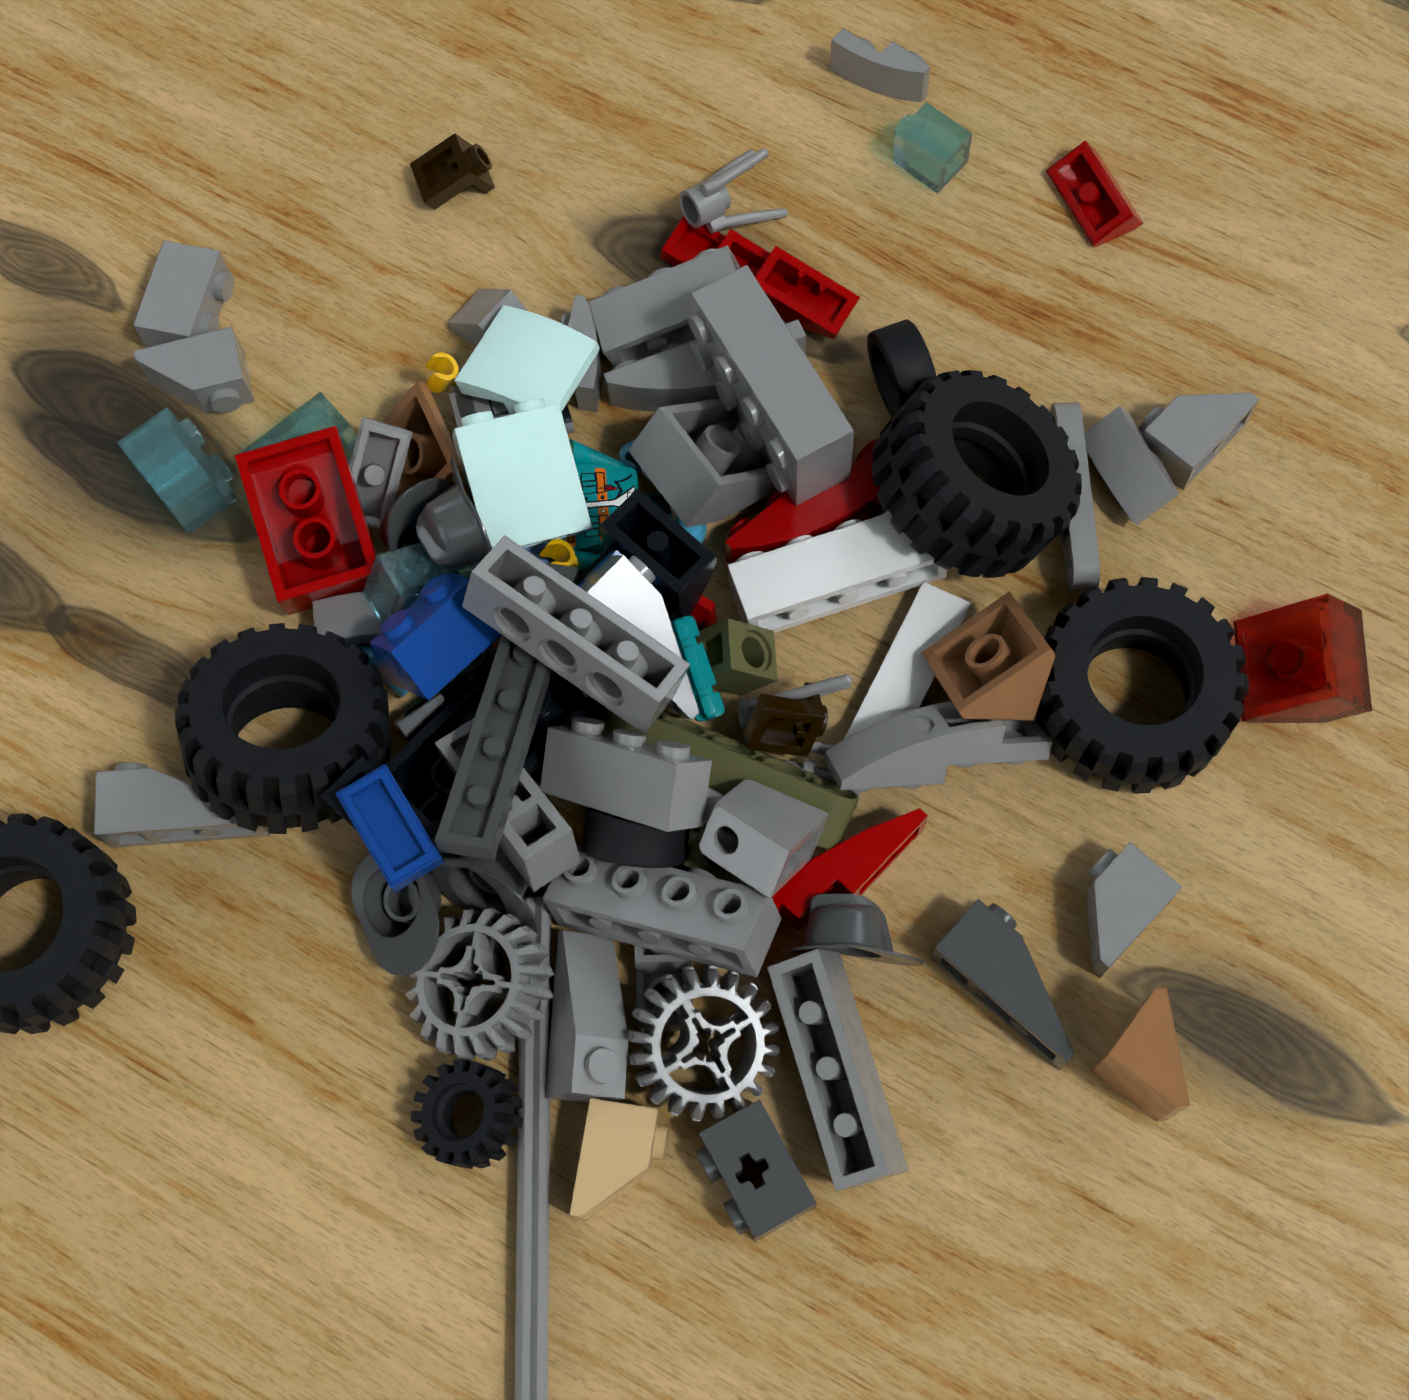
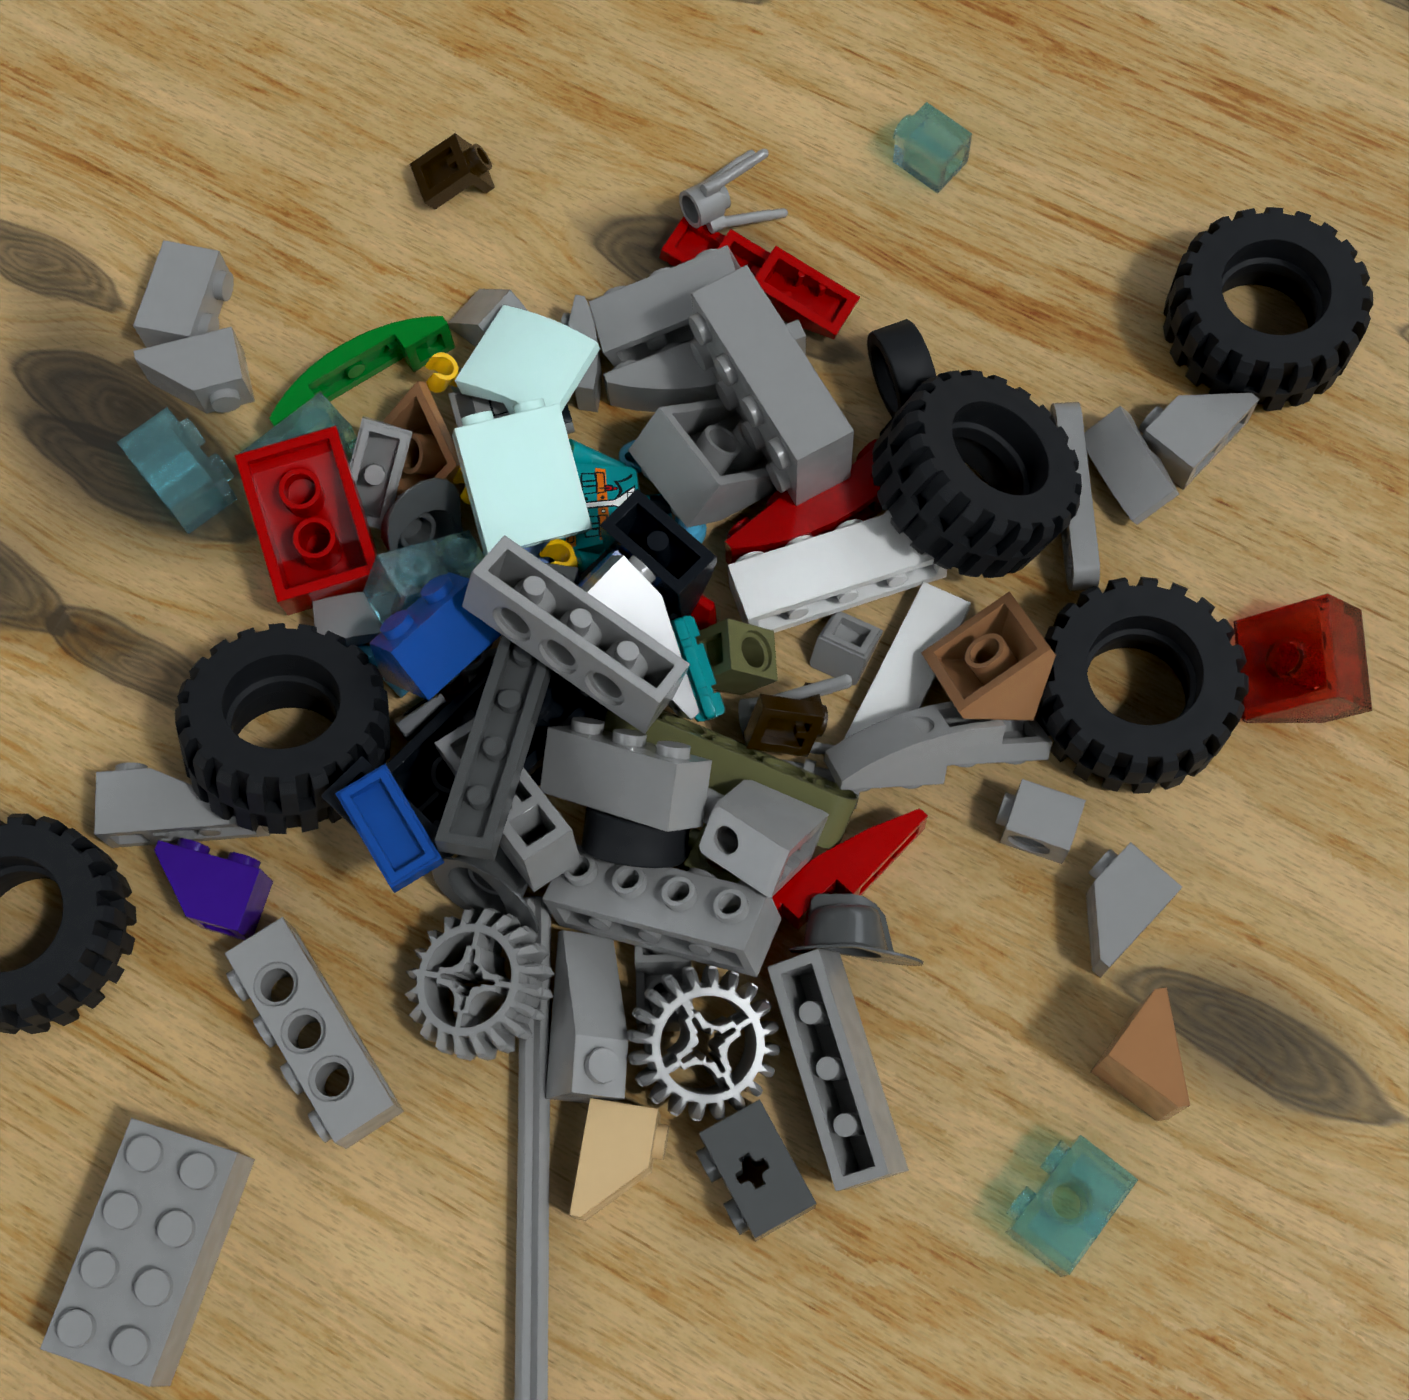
dark grey piece [351,853,441,976] -> none
black tyre [411,1059,524,1169] -> none
dark grey piece [416,458,492,568] -> none
light grey slope [830,28,930,102] -> none
dark grey slope [931,899,1074,1070] -> none
red slope [1046,140,1143,247] -> none
none -> light grey brick [40,1118,255,1387]
none -> dark purple slope [154,838,273,941]
none -> light grey brick [224,917,404,1149]
none -> green slope [269,316,455,441]
none -> light grey slope [810,611,883,685]
none -> light grey brick [995,779,1086,864]
none -> clear light blue brick [1005,1135,1138,1277]
none -> black tyre [1163,207,1373,411]

